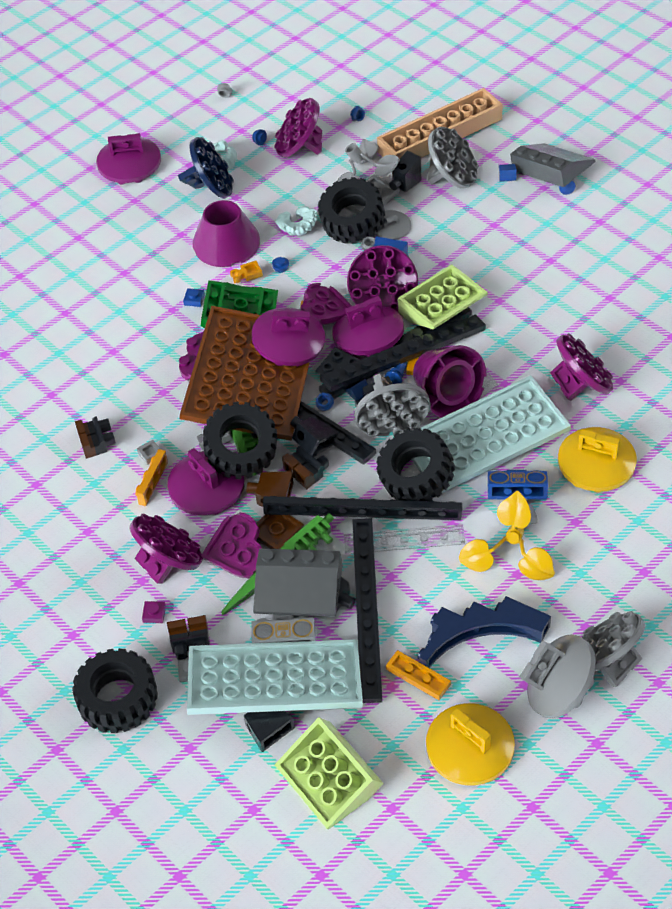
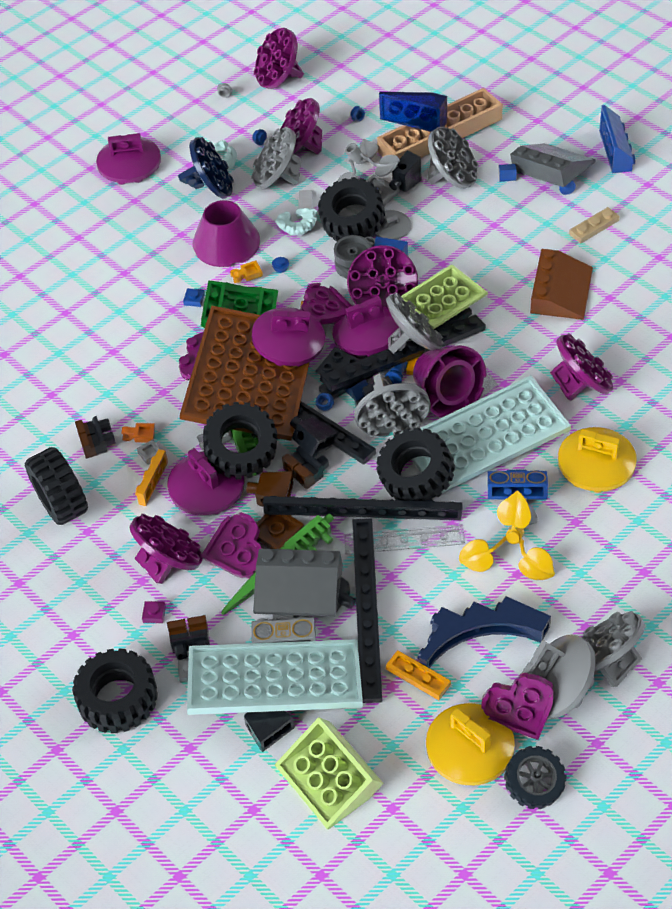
none -> black tyre [24,447,88,525]
none -> orange plate [121,423,155,443]
none -> light grey bracket [251,127,301,189]
none -> magenta bracket [254,28,304,89]
none -> white sticker [298,190,312,209]
none -> dark grey wheel [334,235,371,279]
none -> clear blue slope [379,91,447,132]
none -> light grey bracket [386,293,443,354]
none -> magenta plate [481,672,554,740]
none -> black wheel [504,746,567,809]
none -> dark orange slope [530,249,593,320]
none -> tan plate [569,207,620,244]
none -> blue slope [599,105,635,174]

